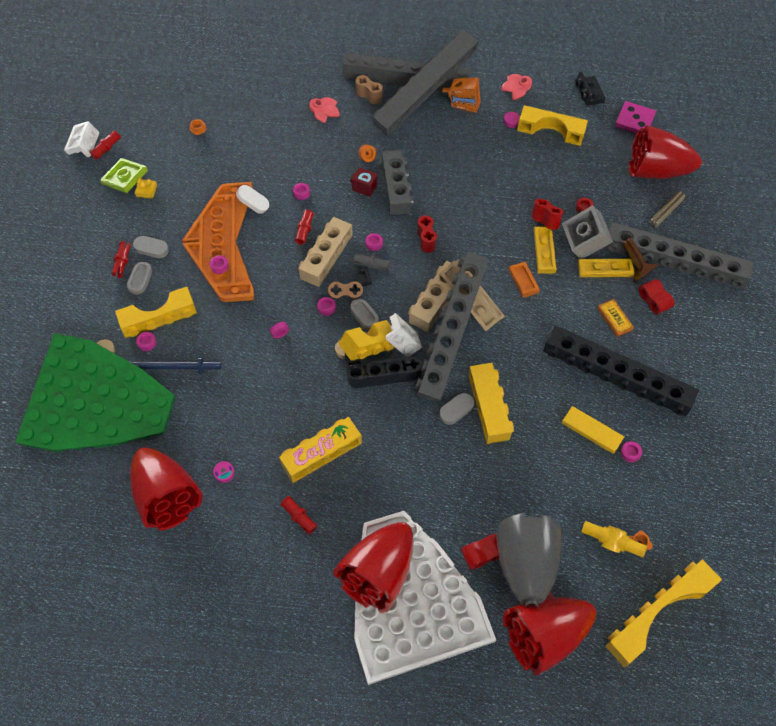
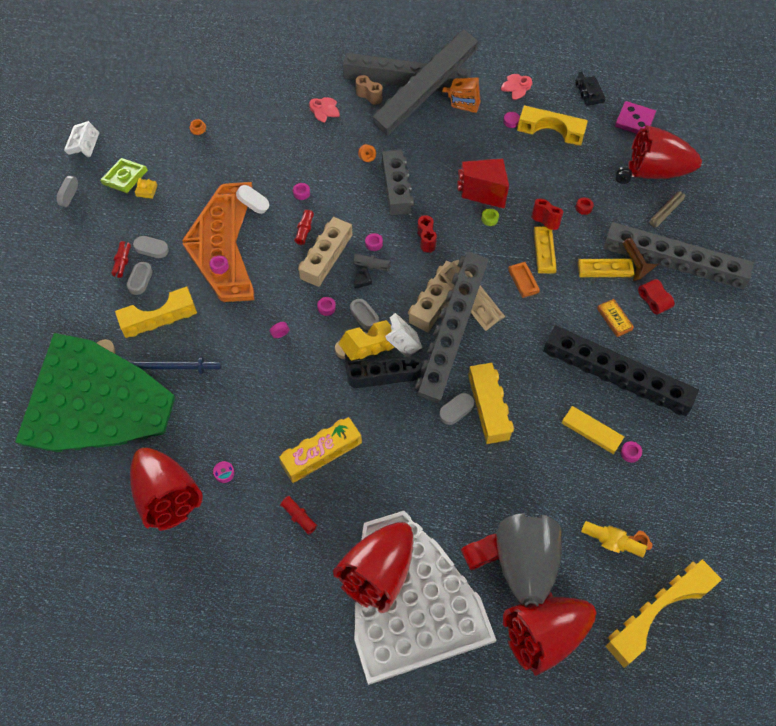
red pin [89,130,121,160] -> none
dark pink tile [136,332,157,351] -> none
medium nougat axle [328,281,363,299] -> none
dark red brick [350,167,378,197] -> none
light grey brick [562,205,613,259] -> none
none -> light grey tile [56,176,78,207]
none -> red slope [457,159,509,208]
none -> lime tile [481,209,499,226]
none -> black bush [616,167,632,184]

